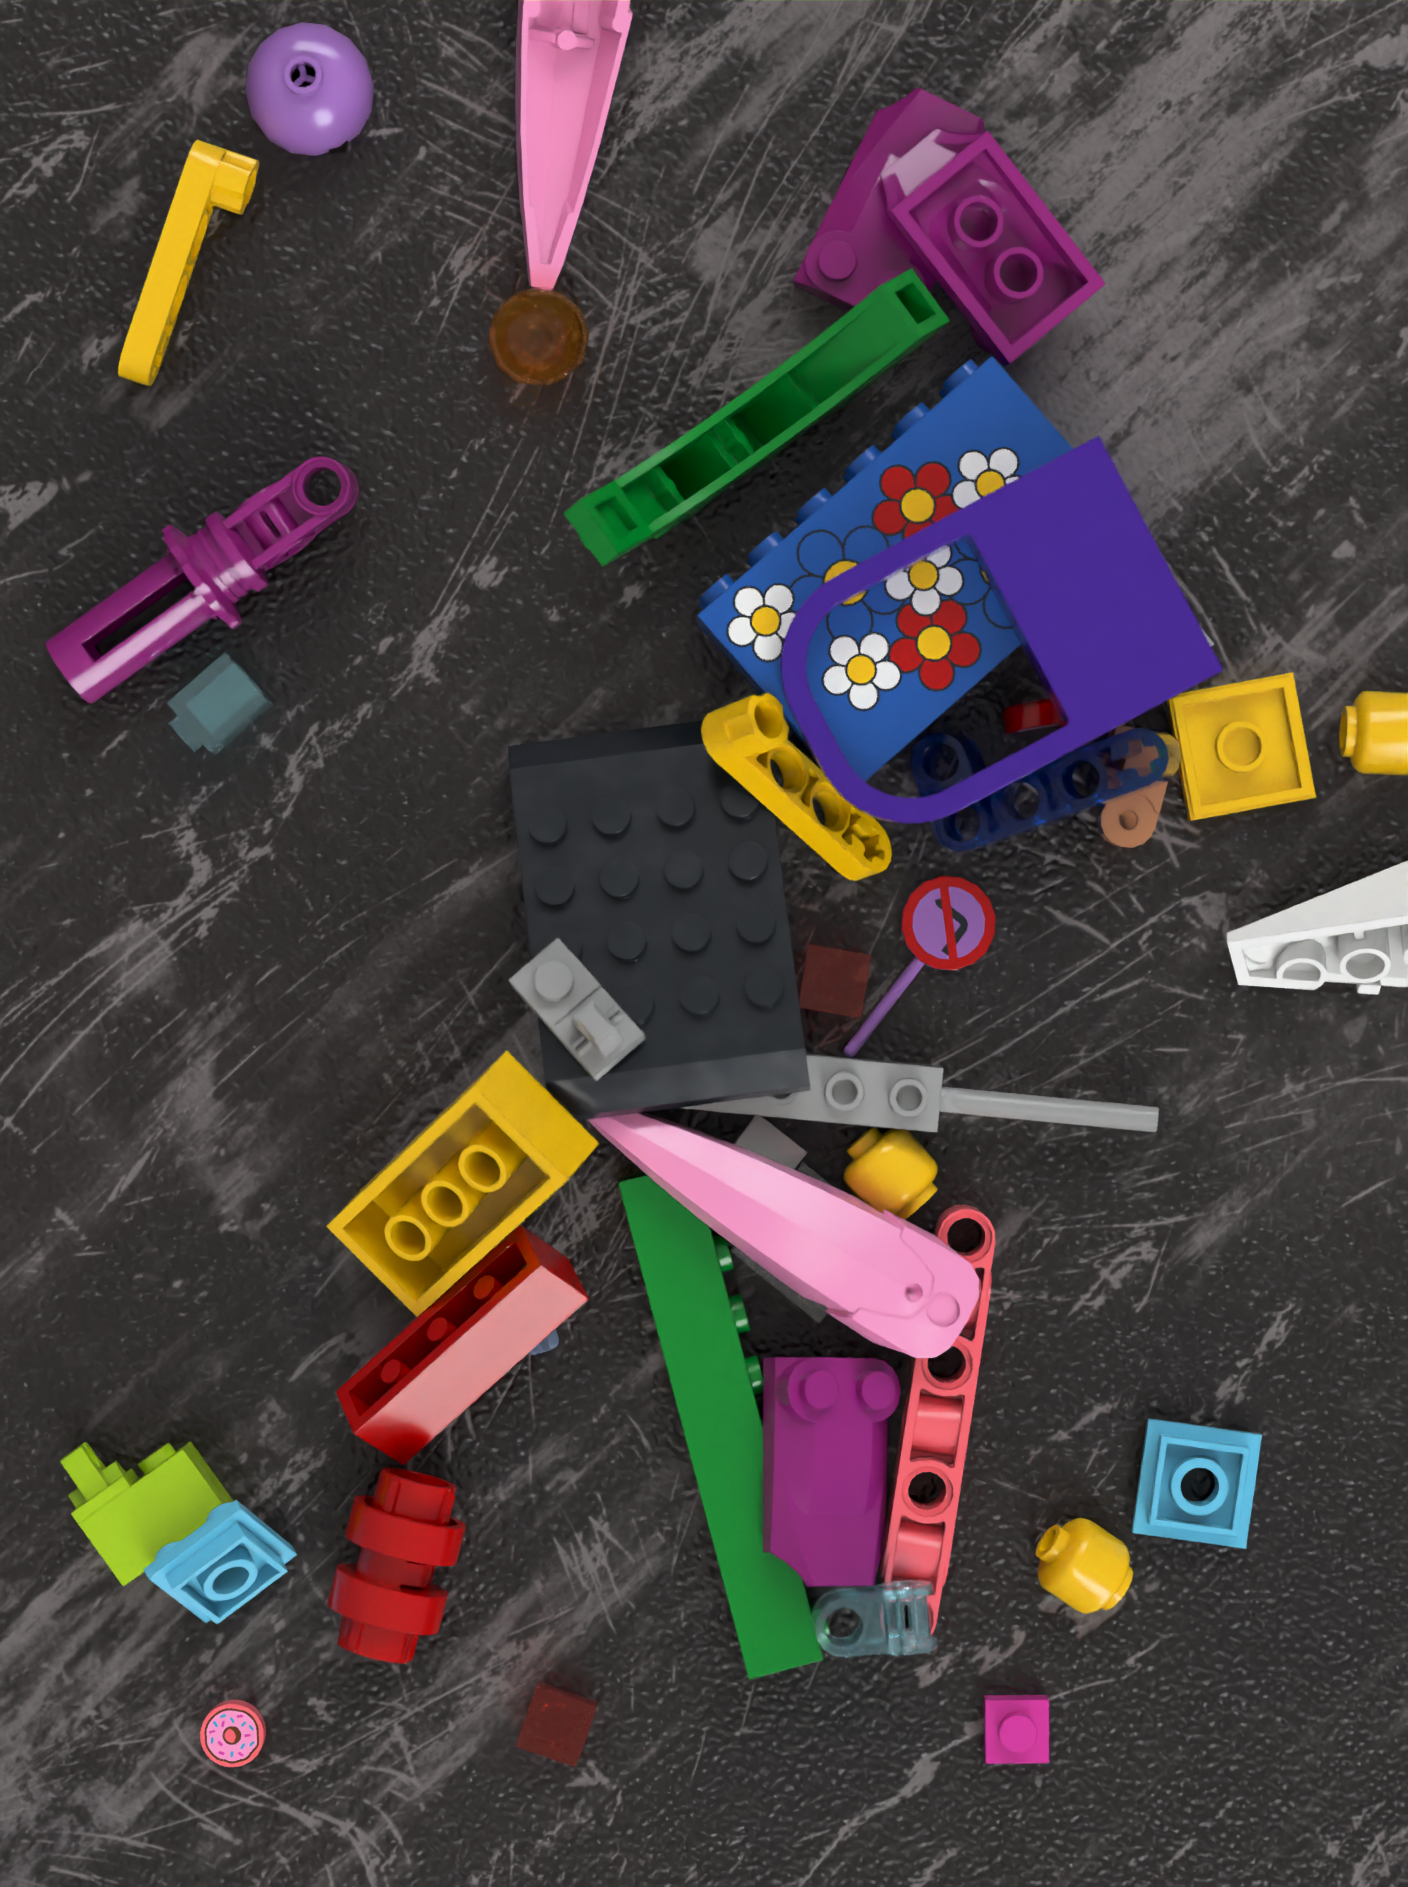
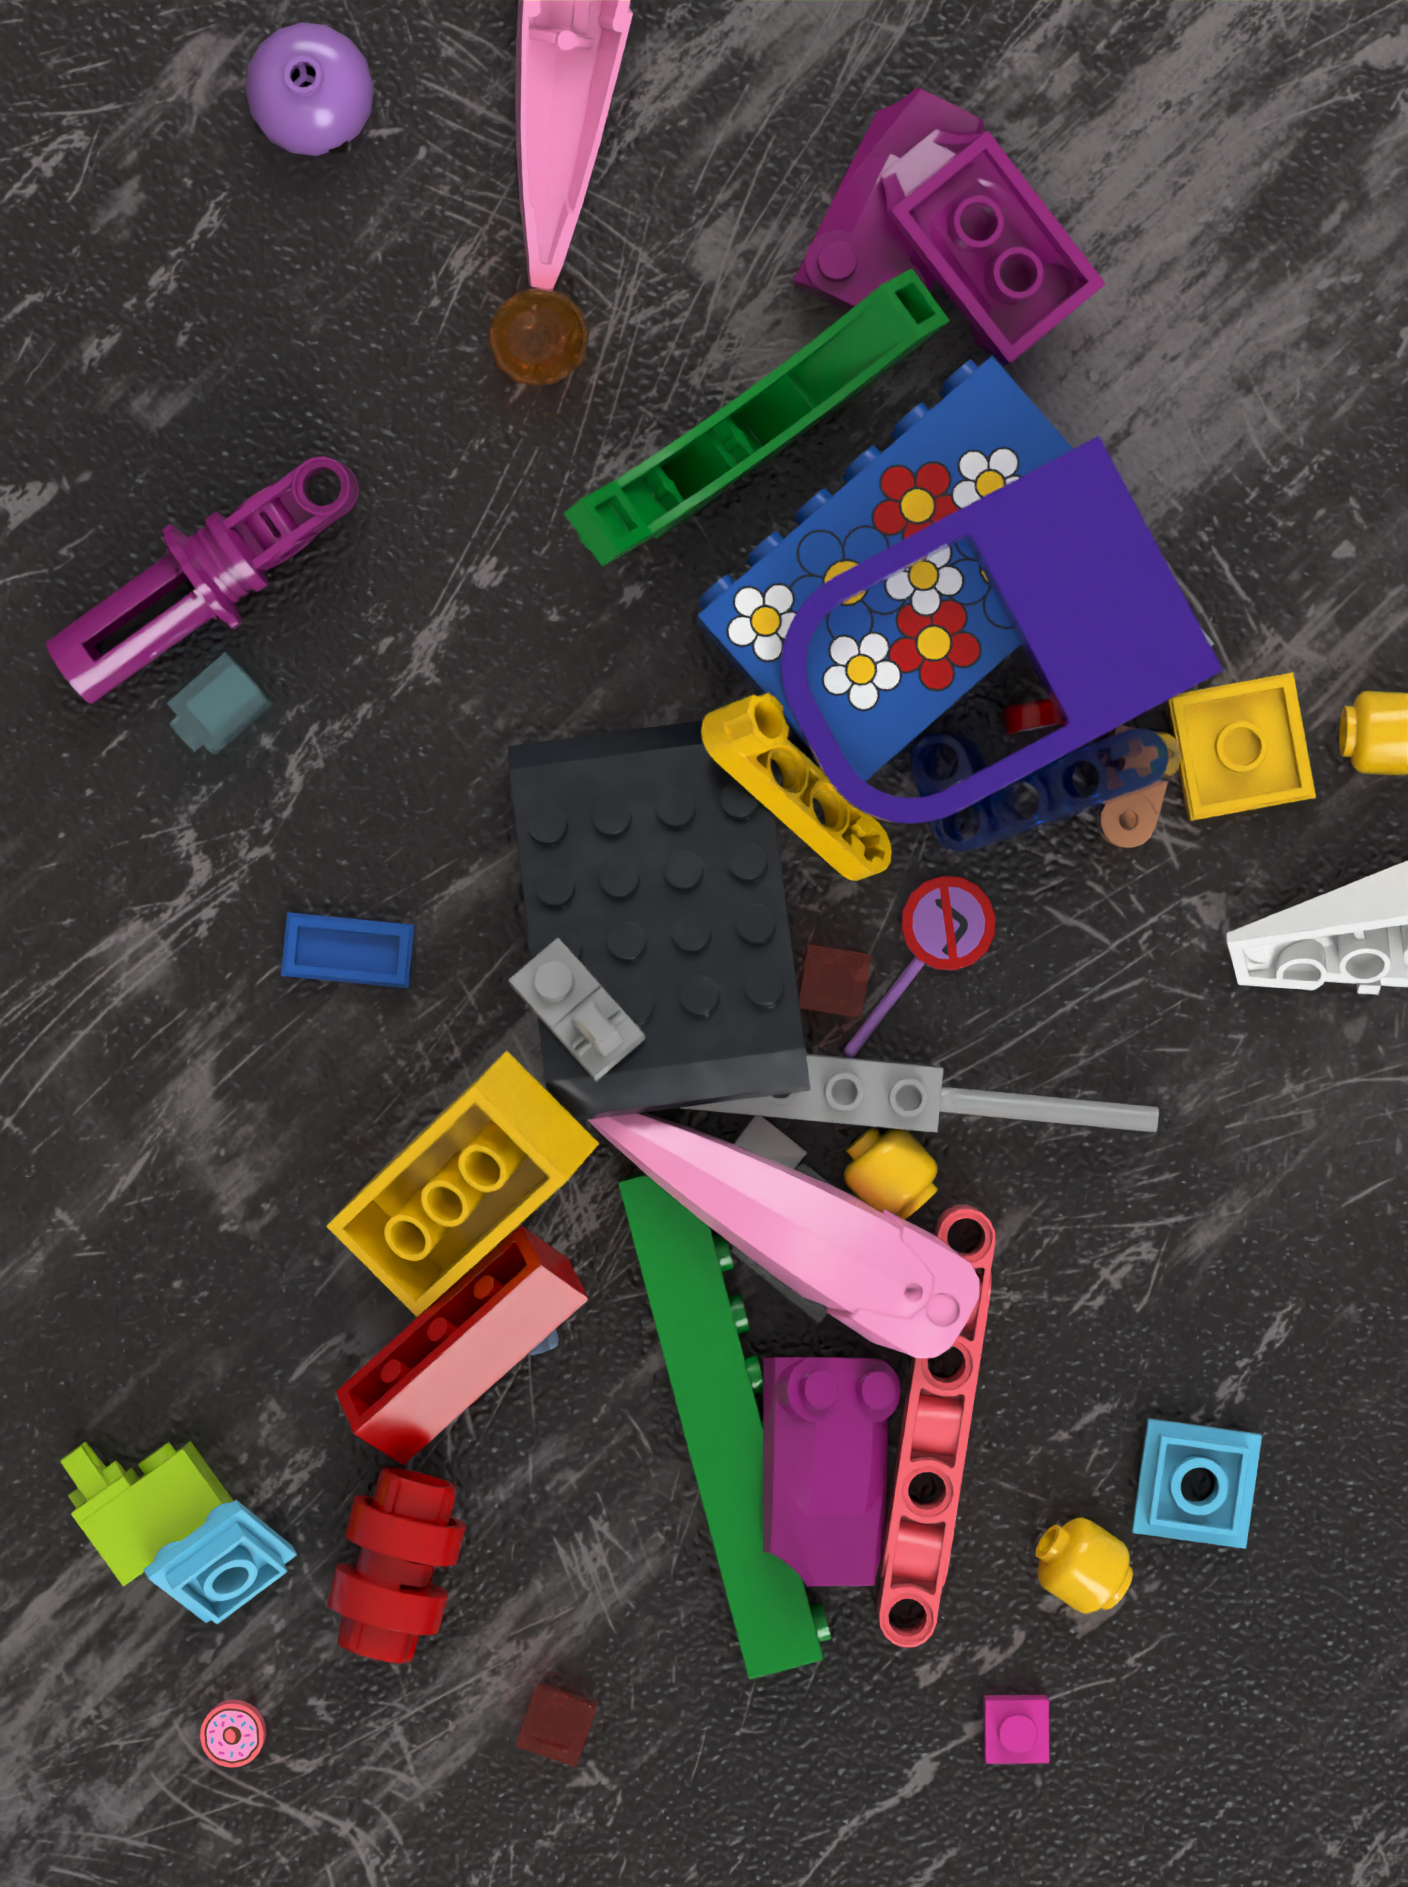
yellow beam [118,140,259,386] -> none
clear light blue piece [811,1580,938,1658] -> none
none -> blue tile [281,912,416,988]

